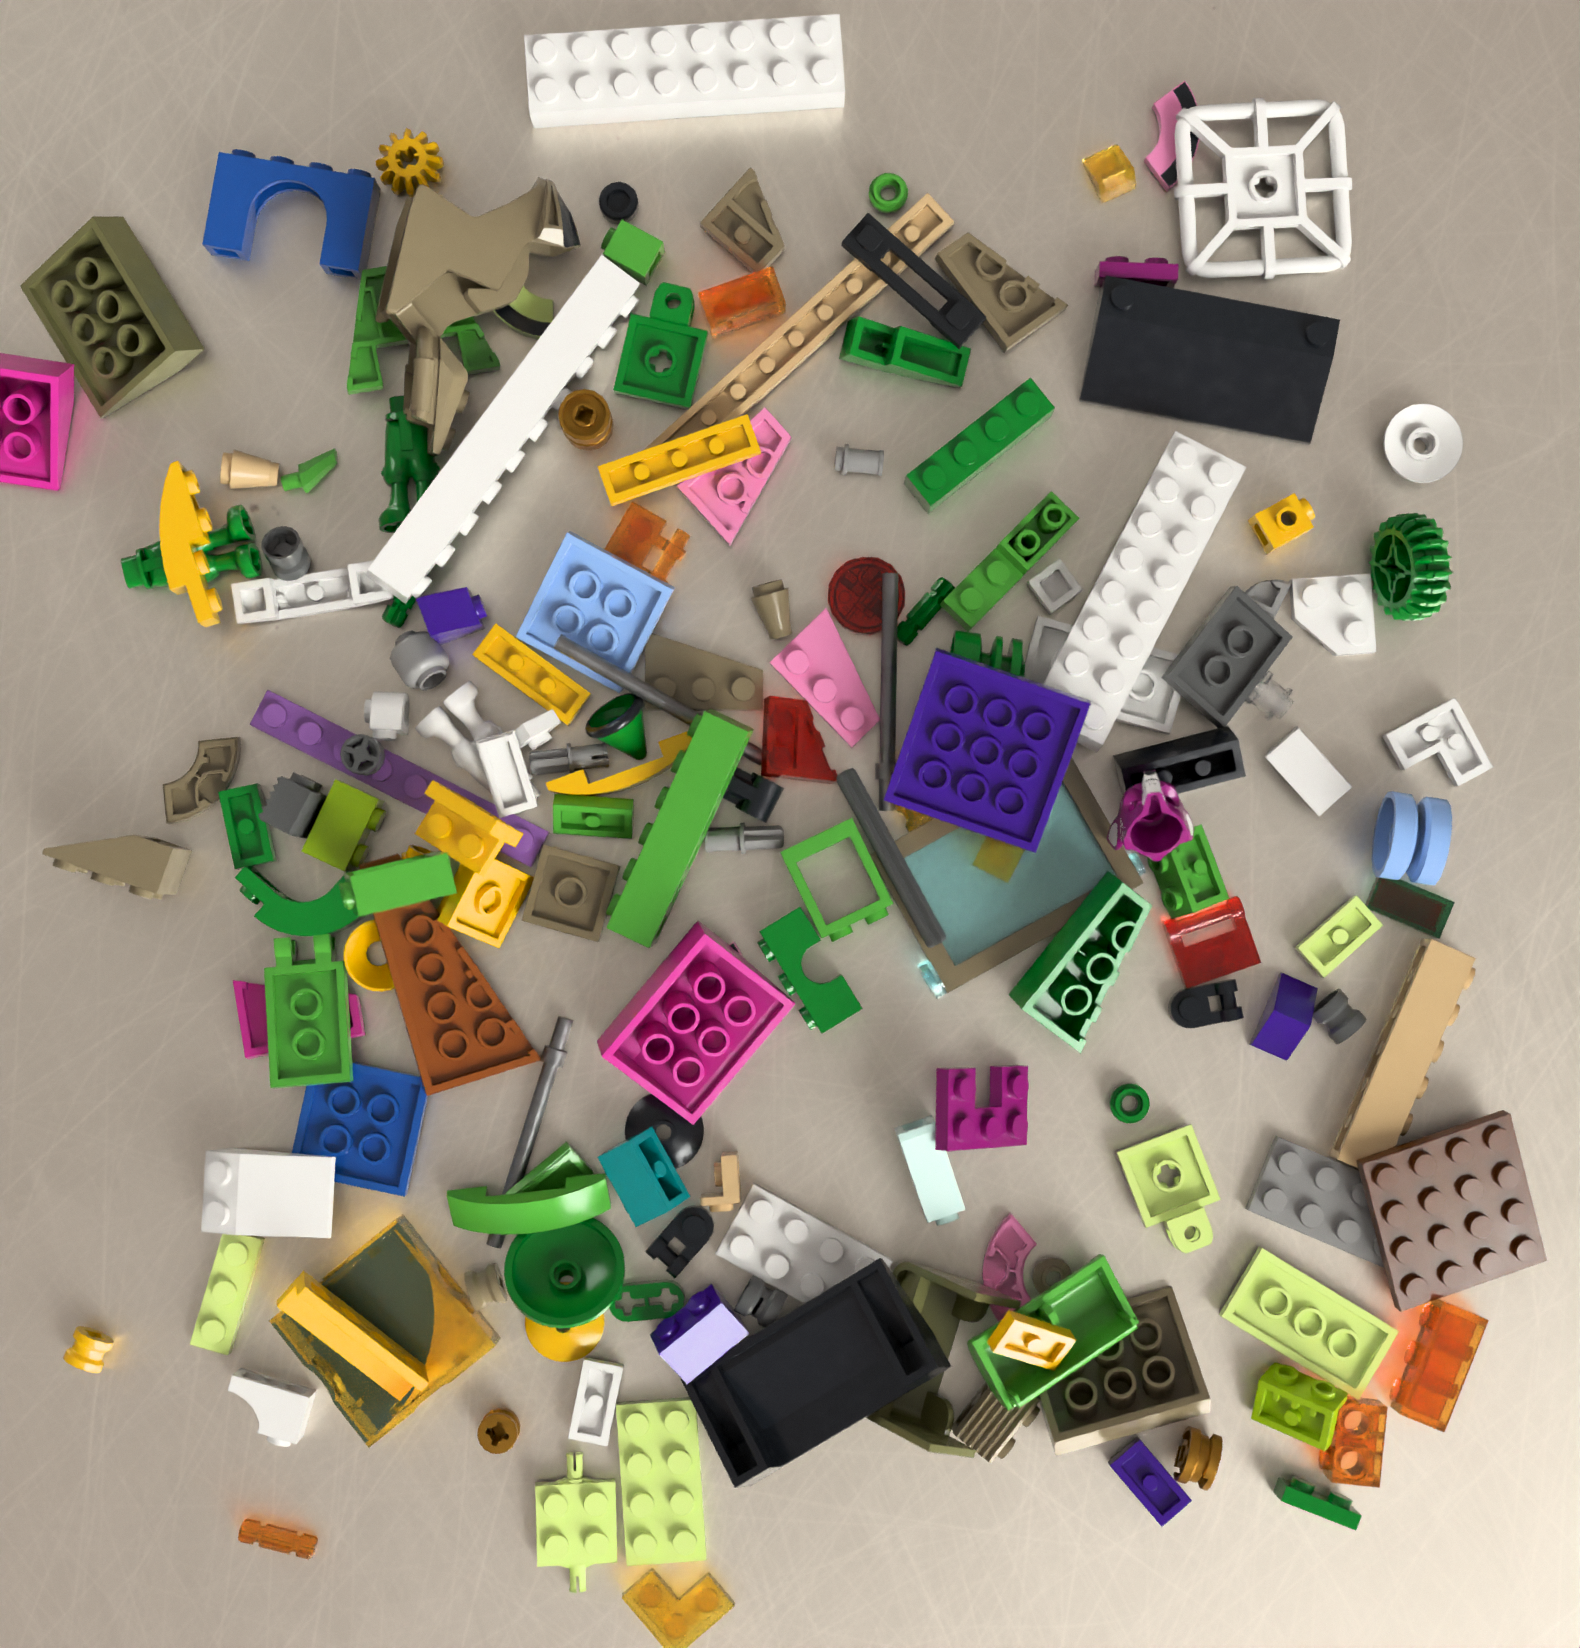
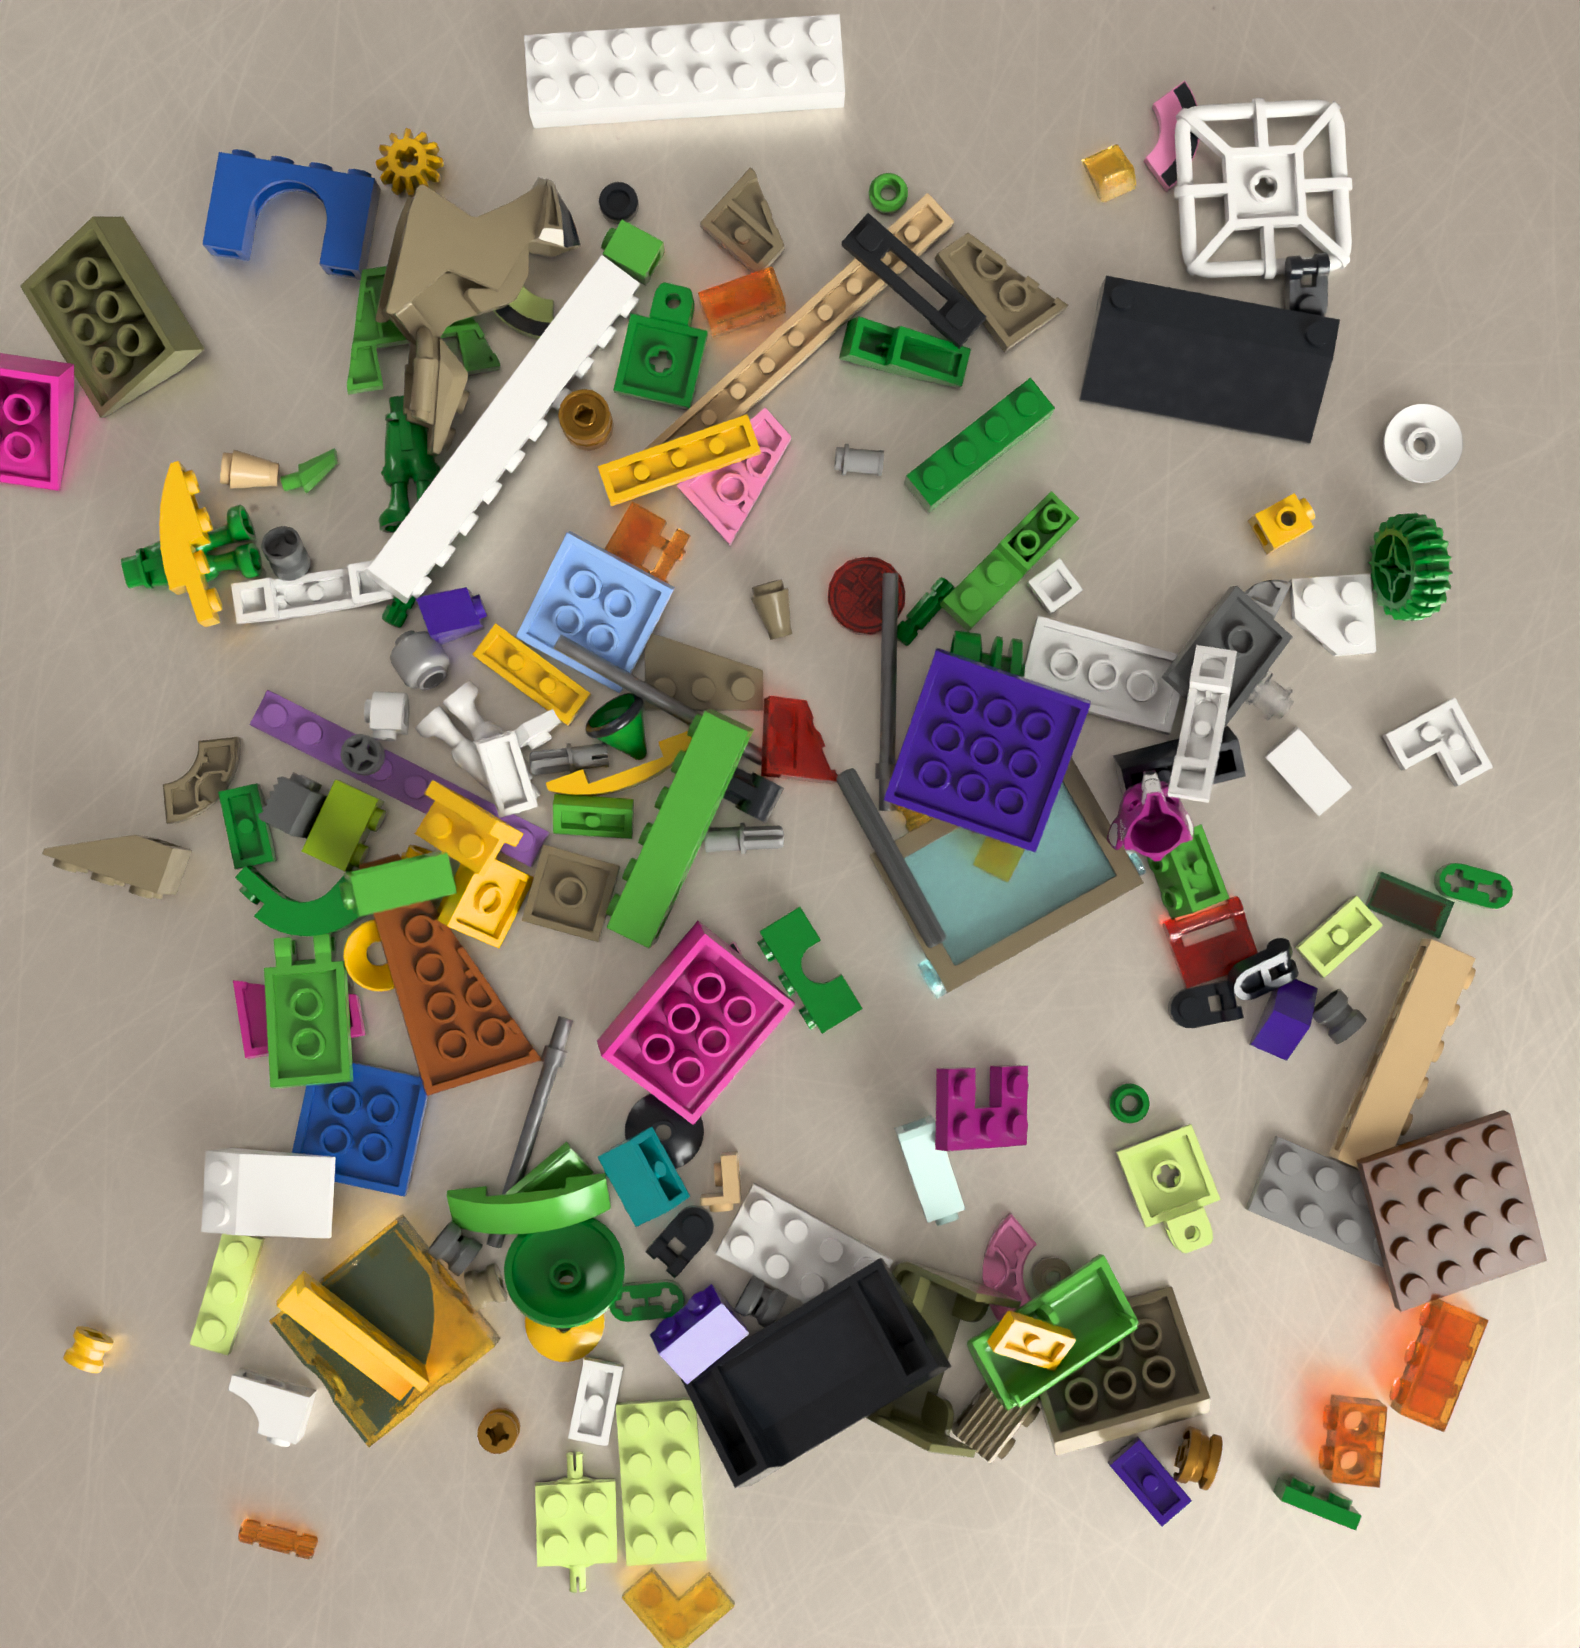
bright pink wing [770,608,880,748] -> none
bright green window [780,818,894,942] -> none
green wedge [1008,871,1152,1053] -> none
white brick [1043,431,1246,753] -> none
magenta plate [1094,256,1179,288] -> none
yellowish green plate [1219,1246,1399,1400] -> none
lime bracket [1251,1362,1348,1451] -> none
light blue wheel [1372,791,1452,885] -> none
none -> dark grey wheel [427,1220,483,1277]
none -> white slope [1168,645,1237,803]
none -> black plate [1227,938,1299,1000]
none -> black plate [1285,253,1330,316]
none -> green beam [1434,863,1513,909]

